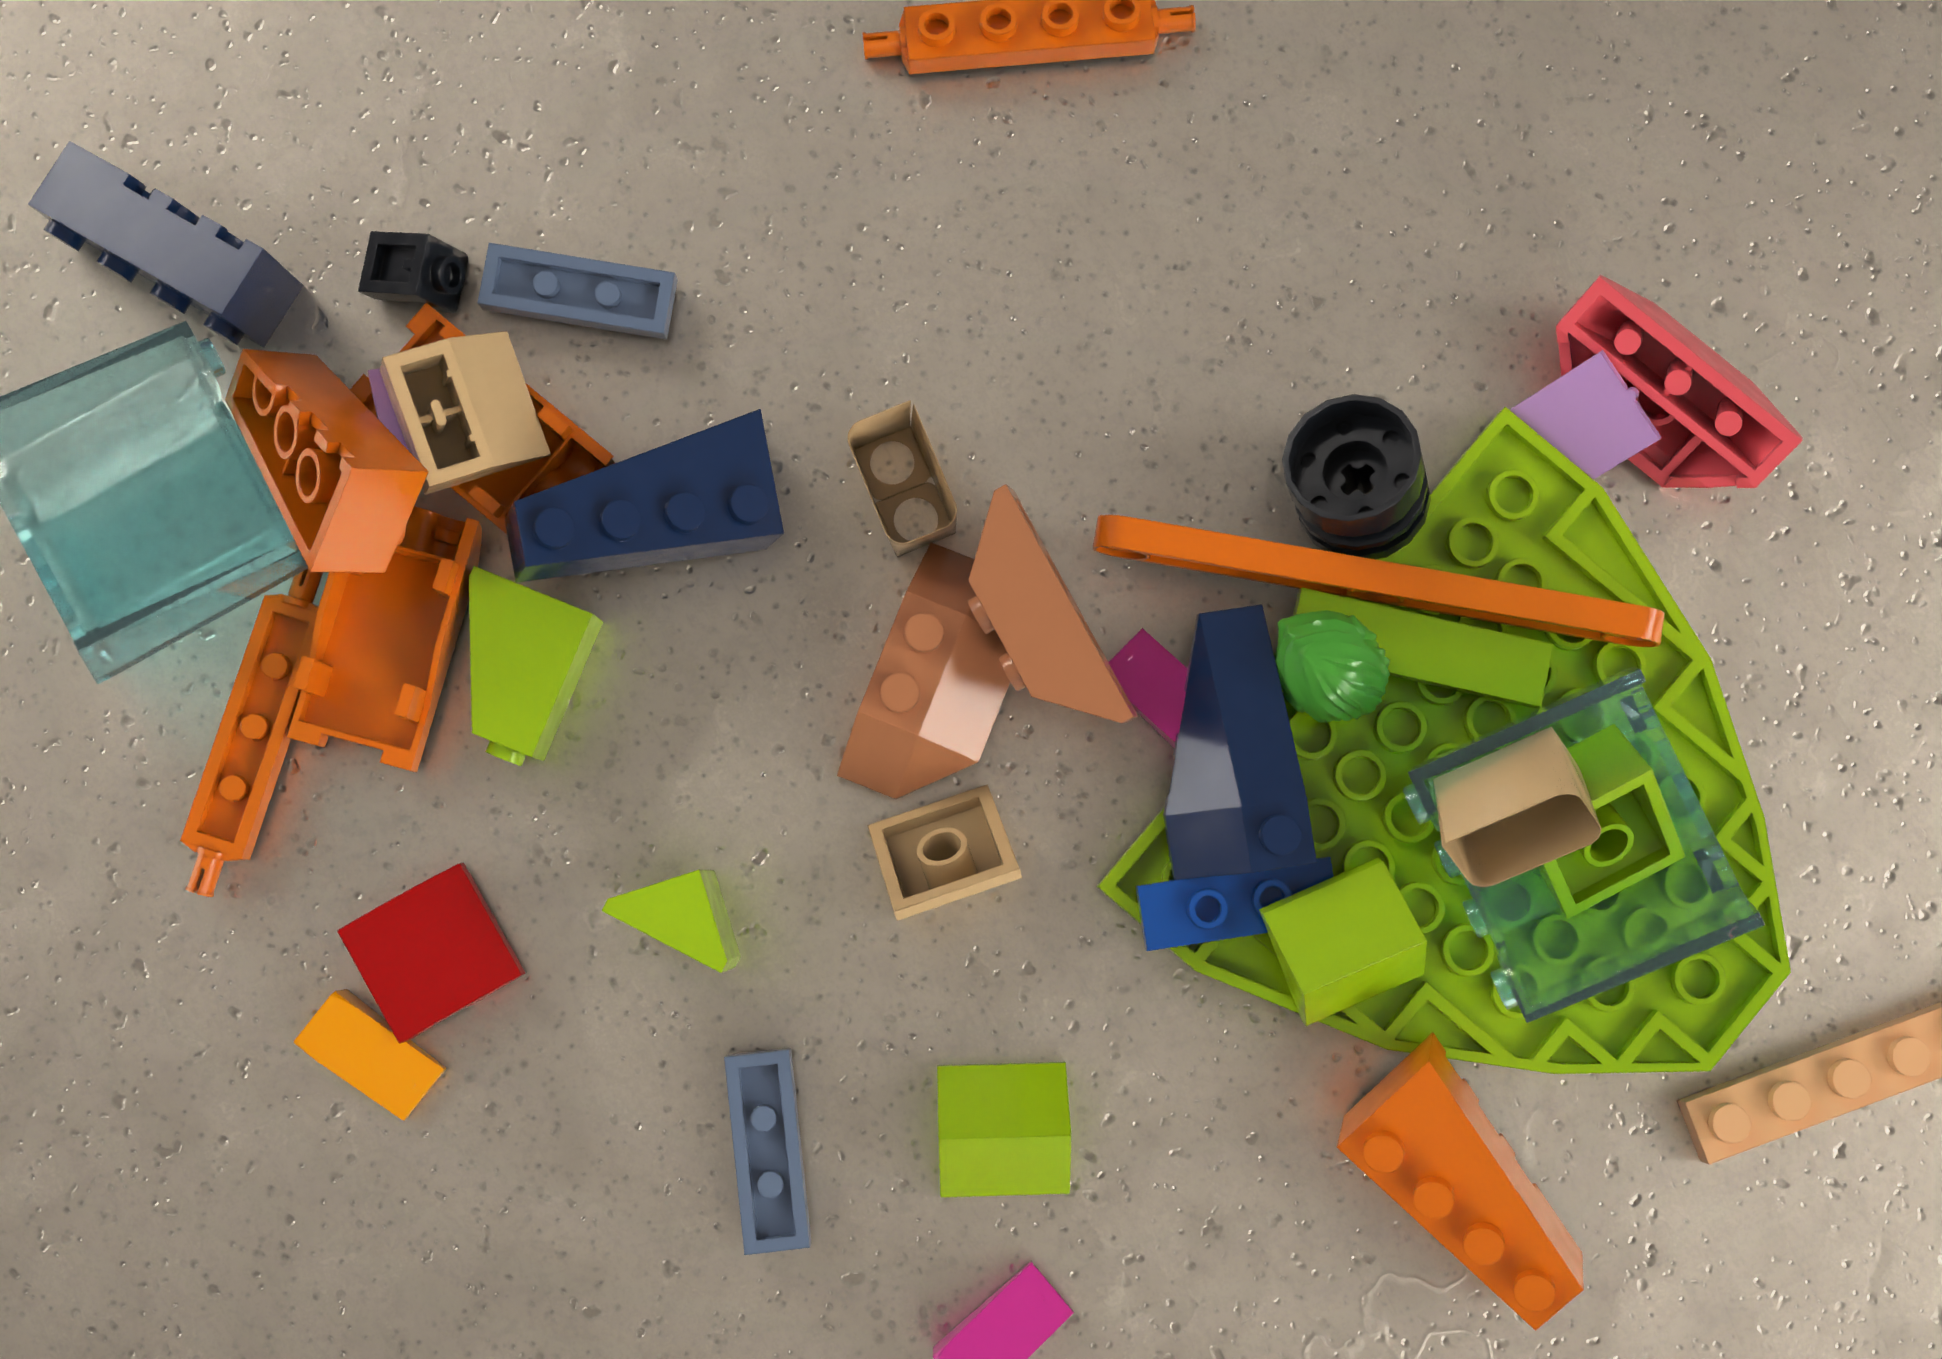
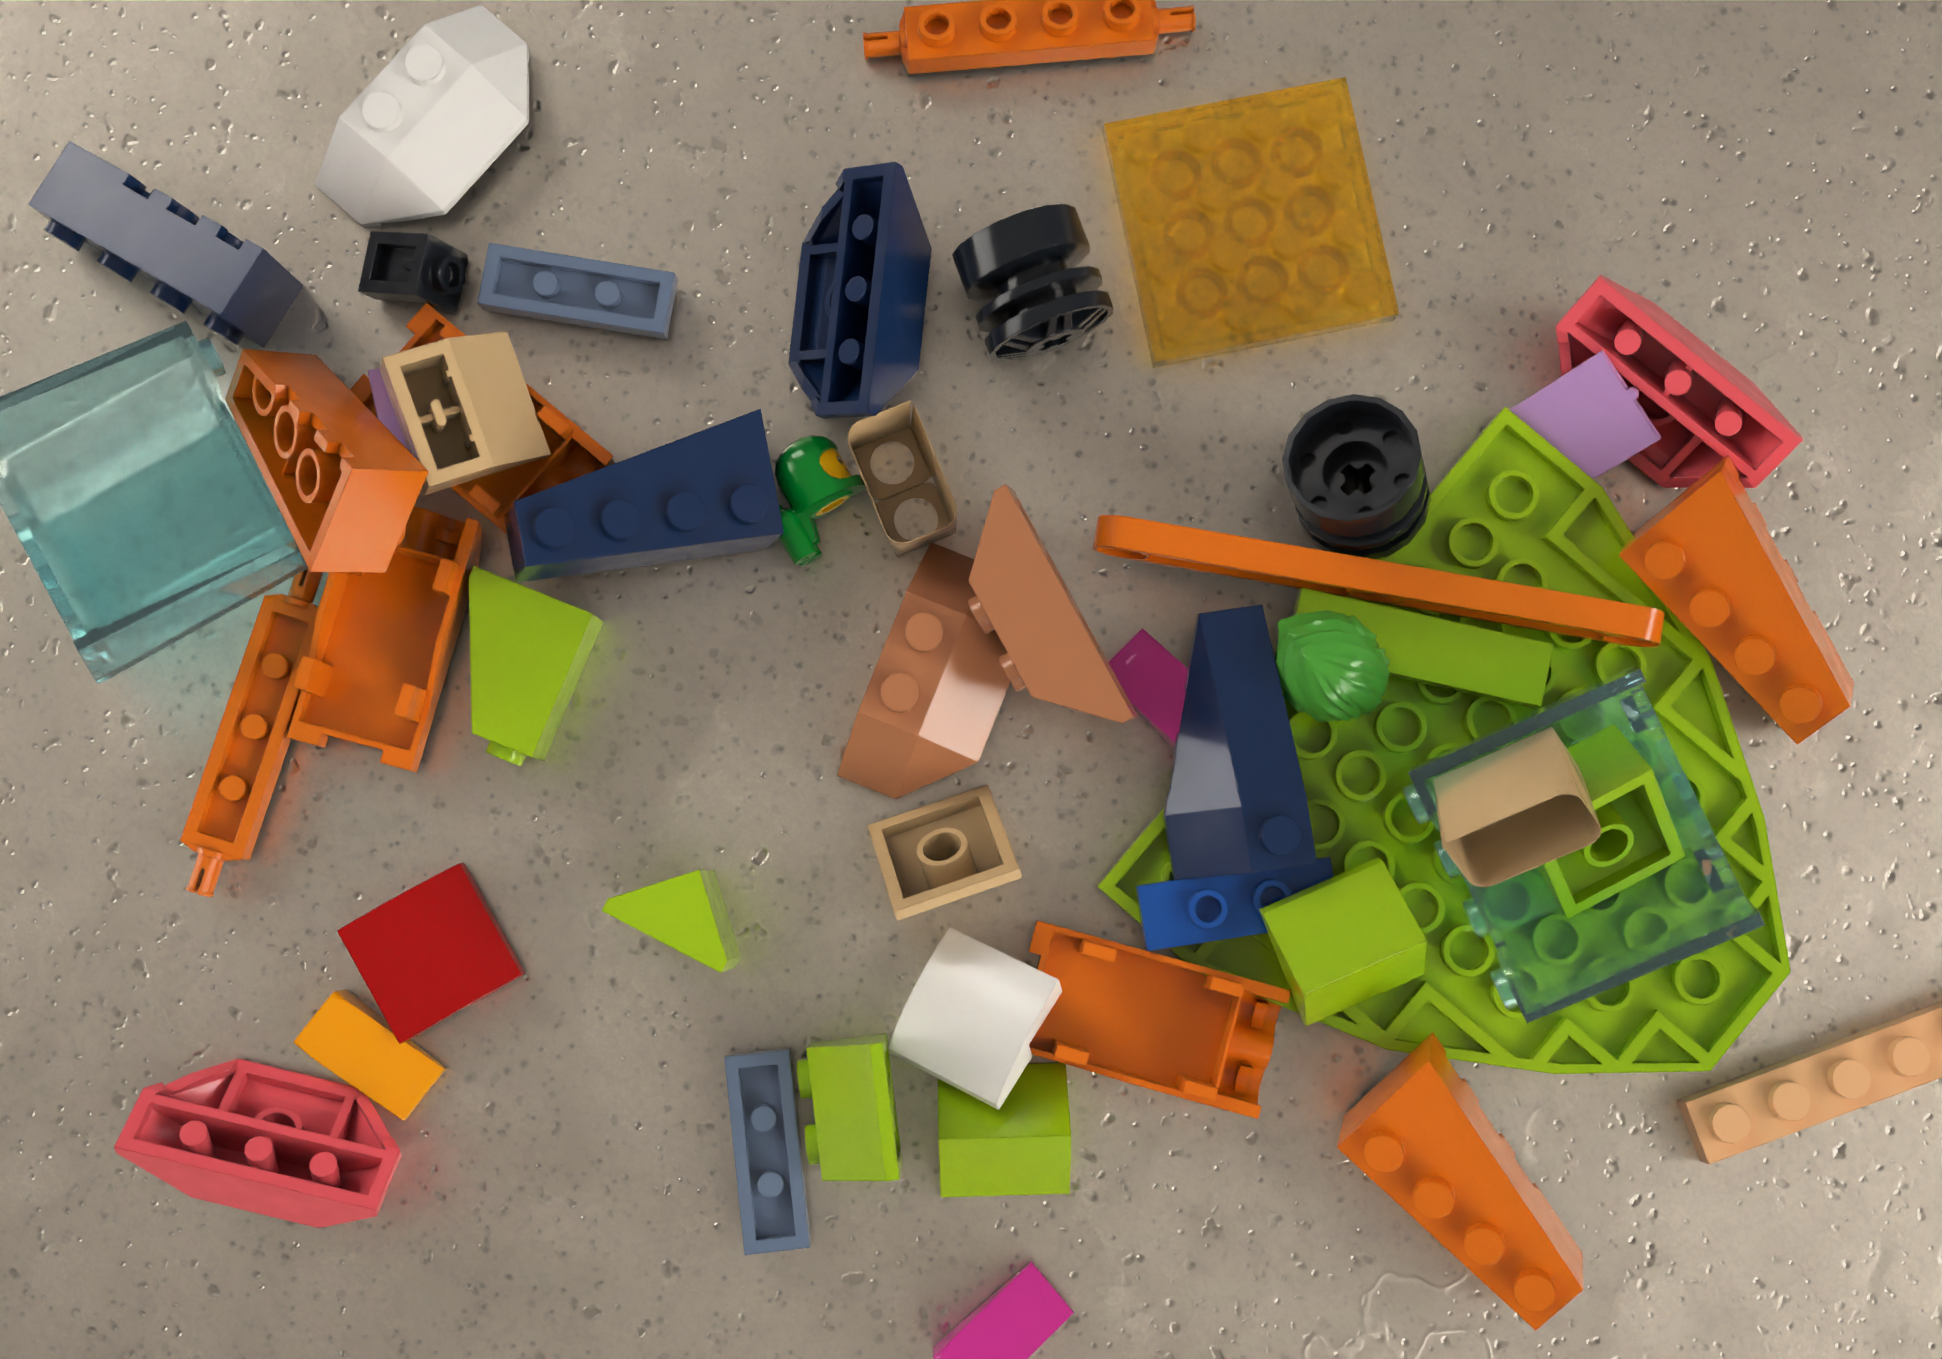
none -> coral wedge [114,1059,401,1228]
none -> white wedge [315,5,529,228]
none -> green piece [774,435,866,567]
none -> dark blue wedge [788,162,932,419]
none -> lime slope [797,1033,903,1181]
none -> white slope [888,927,1062,1110]
none -> black wheel [952,204,1113,362]
none -> orange piece [1028,920,1291,1119]
none -> clear yellow plate [1102,77,1399,368]
none -> orange wedge [1619,455,1854,745]

